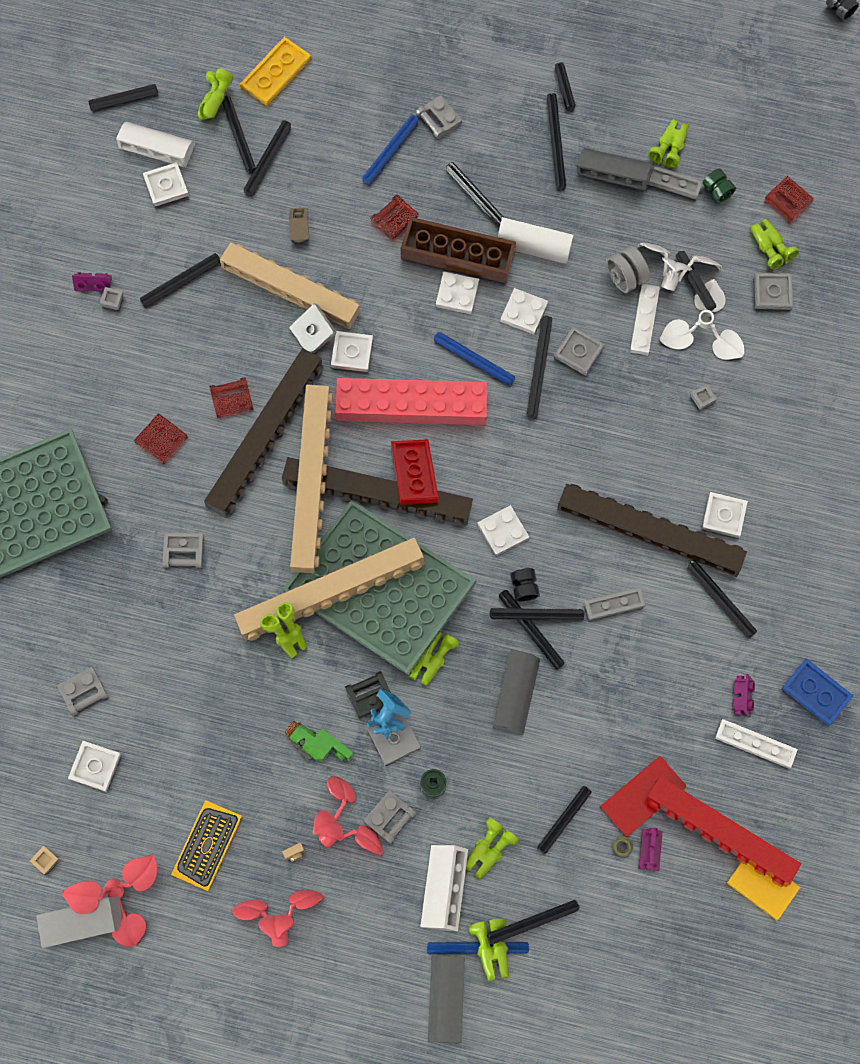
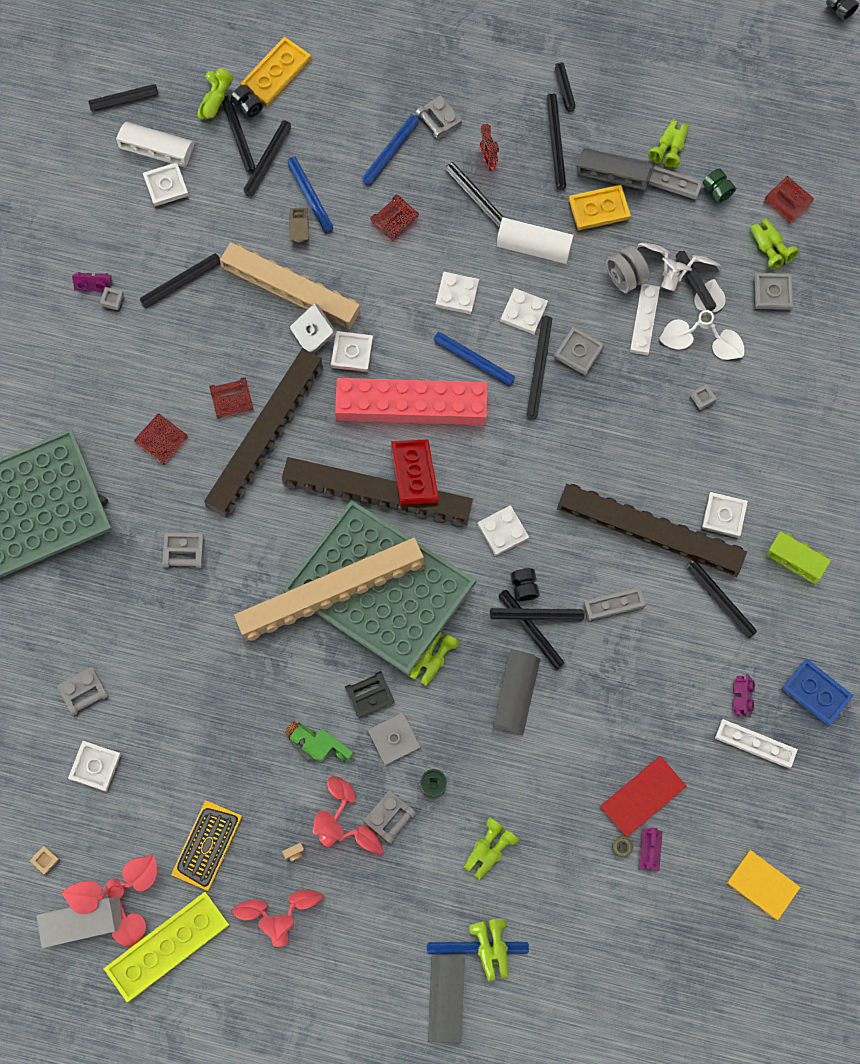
lime piece [260,602,307,658] -> none
tan brick [290,385,333,574] -> none
dark azure piece [367,688,411,739] -> none
reddish brown brick [401,217,516,284] -> none
white brick [420,845,468,932] -> none
black axle [487,900,579,945] -> none
black axle [537,786,592,854] -> none
red brick [645,776,802,887] -> none
none -> neon yellow plate [103,892,230,1003]
none -> black wheel [231,84,264,119]
none -> blue axle [287,156,333,232]
none -> clear red plate [479,124,499,171]
none -> yellow plate [569,185,631,231]
none -> lime brick [766,531,831,584]

